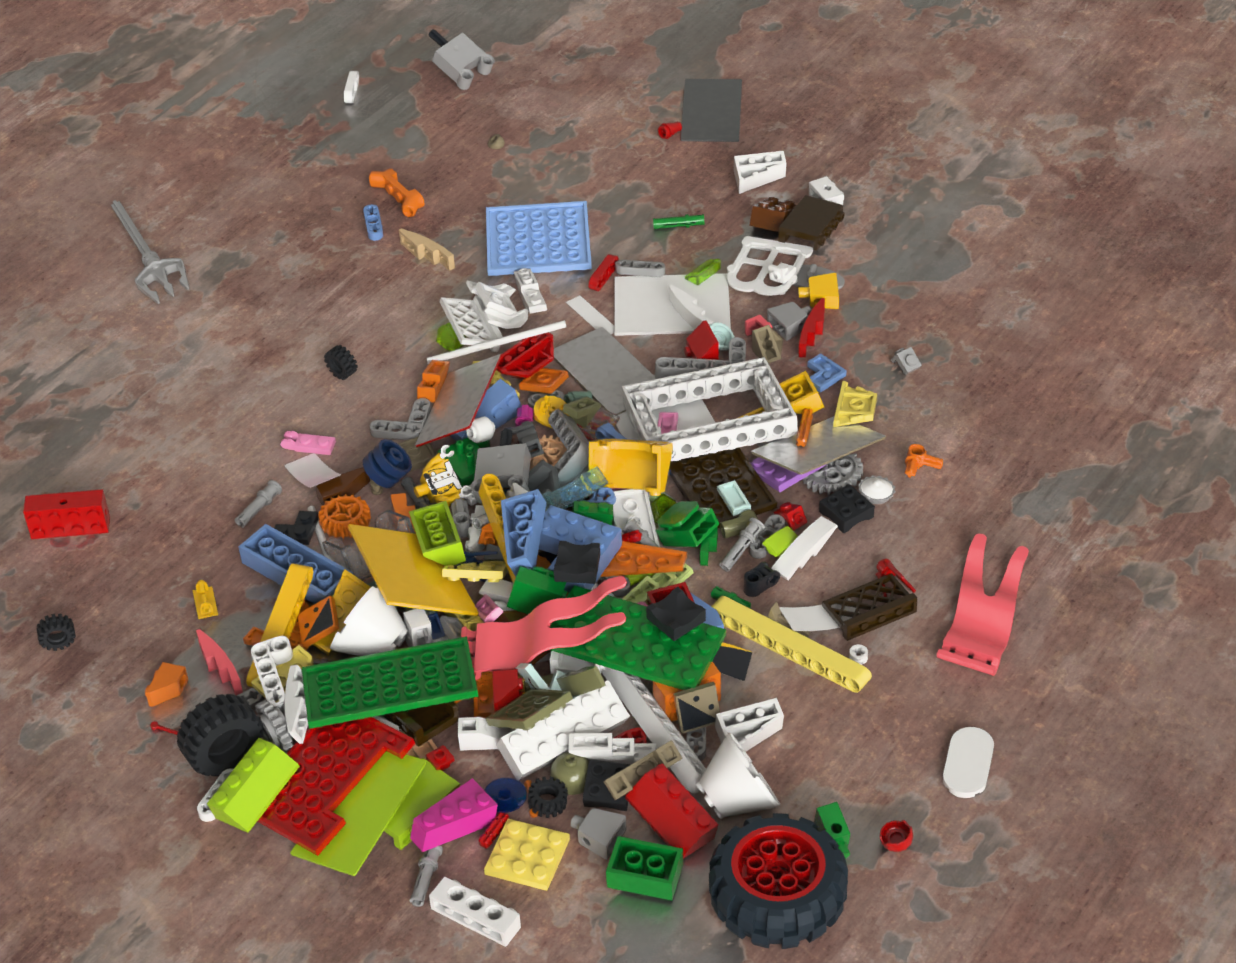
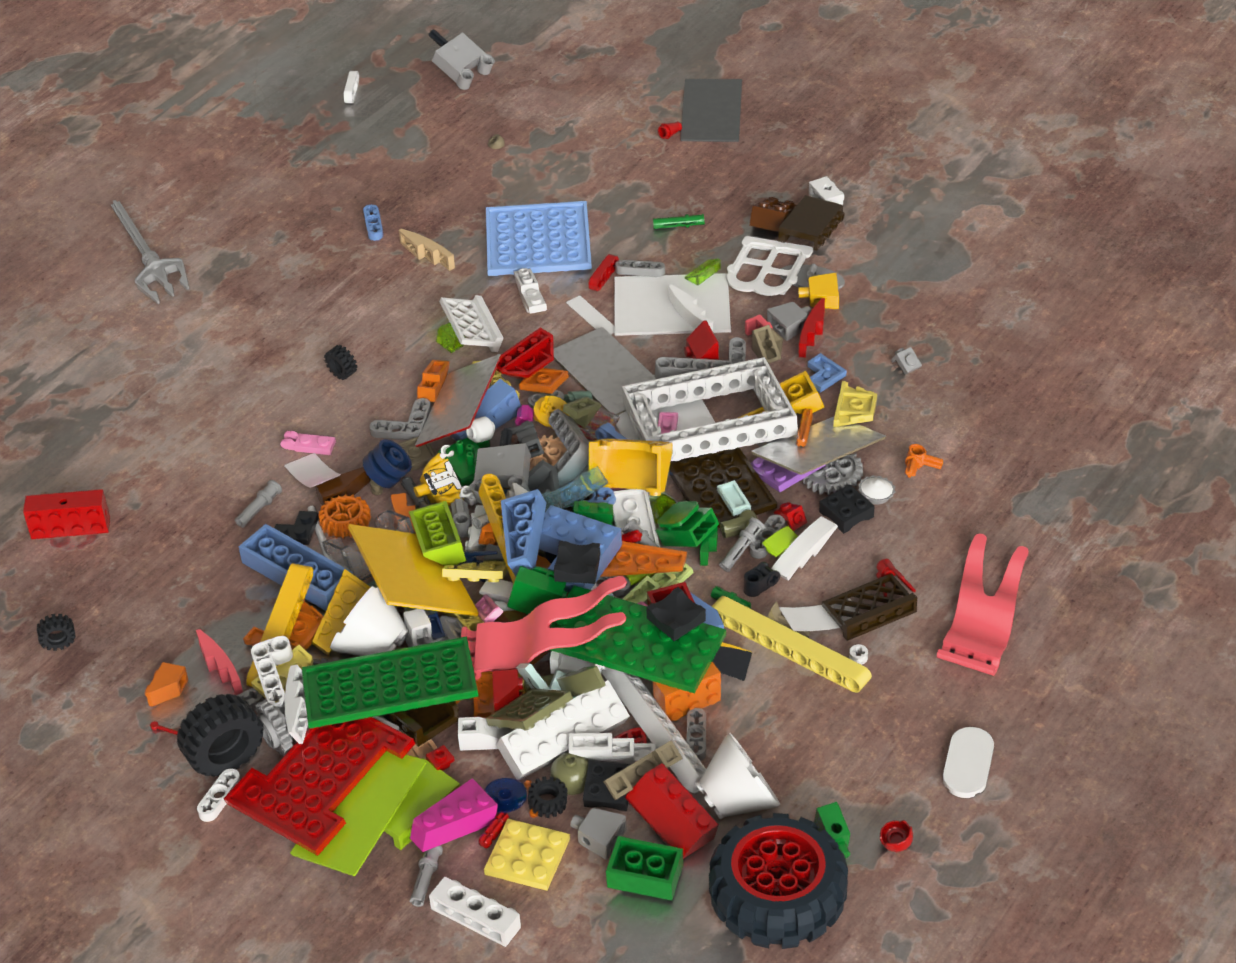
yellow hinge [192,580,218,619] -> none
lime slope [207,738,300,833] -> none
orange tile [298,595,340,648] -> none
orange plate [369,168,425,217] -> none
white piece [427,320,566,364] -> none
white piece [466,280,528,329] -> none
dark tan tile [673,682,720,734] -> none
light aqua hat [710,322,735,350] -> none
white wedge [715,698,784,752] -> none
white wedge [734,151,786,194] -> none
white bracket [768,262,796,284] -> none

